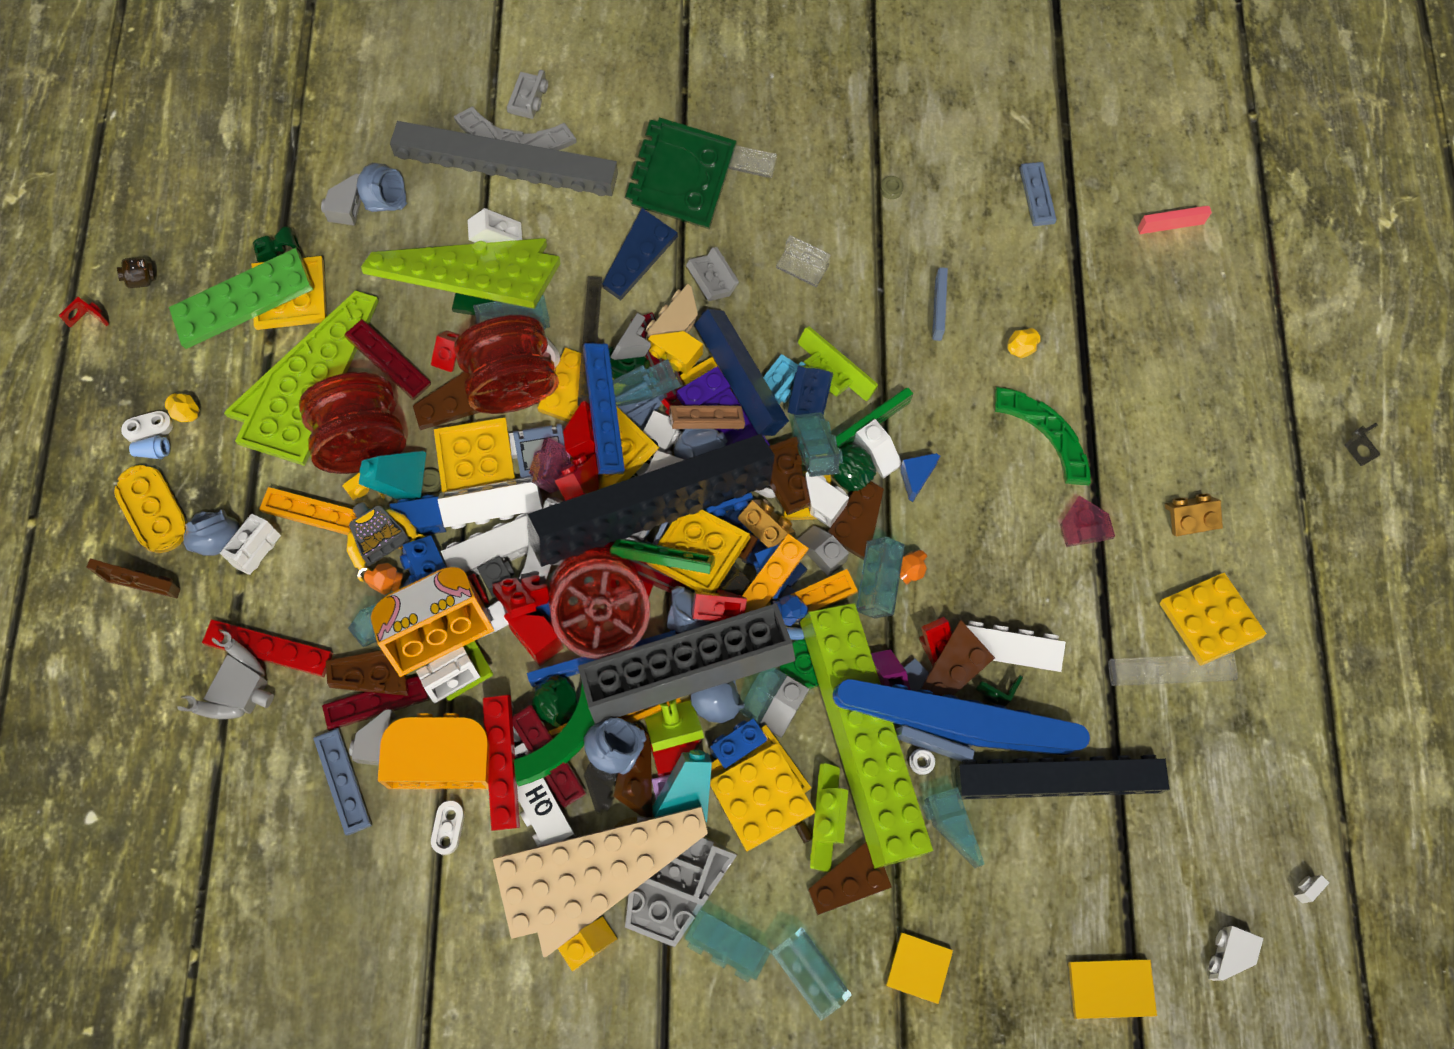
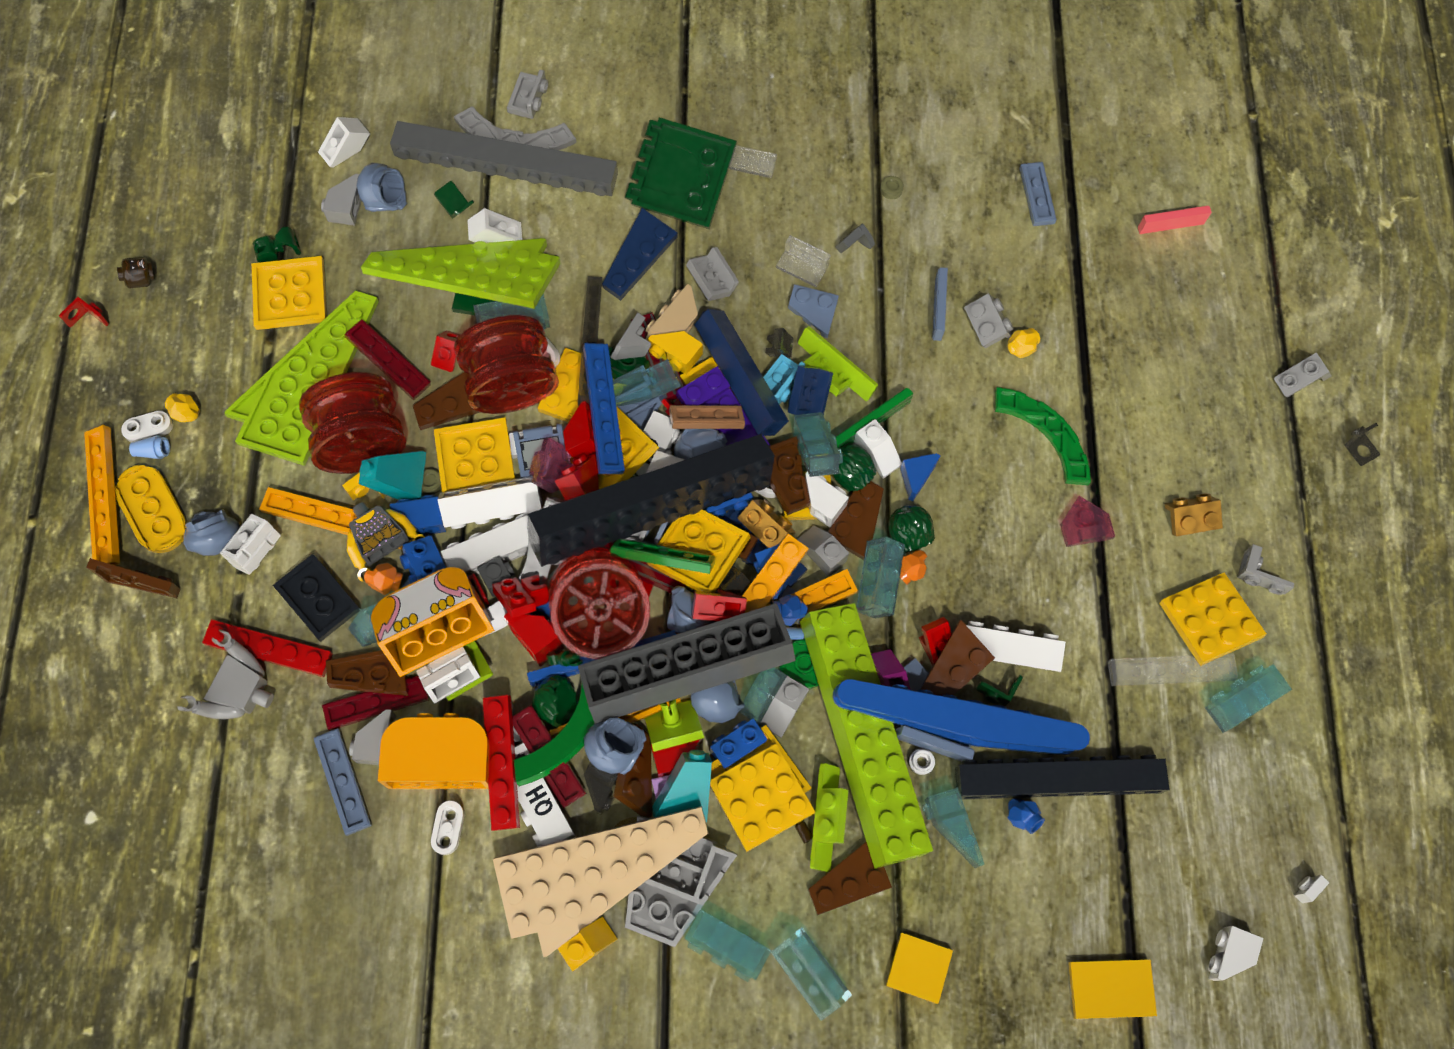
bright green plate [169,248,314,349] -> none
none -> light orange plate [84,425,120,565]
none -> black plate [273,554,361,642]
none -> white slope [318,117,370,167]
none -> dark green bracket [434,181,474,219]
none -> dark green piece [546,651,583,667]
none -> clear smoke tile [765,328,793,359]
none -> sand blue wing [788,284,839,338]
none -> dark grey tile [835,223,875,253]
none -> dark green hair [889,505,935,552]
none -> light grey bracket [964,293,1014,349]
none -> blue rock [1008,798,1045,834]
none -> clear light blue brick [1205,664,1292,733]
none -> light grey bracket [1237,544,1294,595]
none -> light grey bracket [1274,352,1332,397]

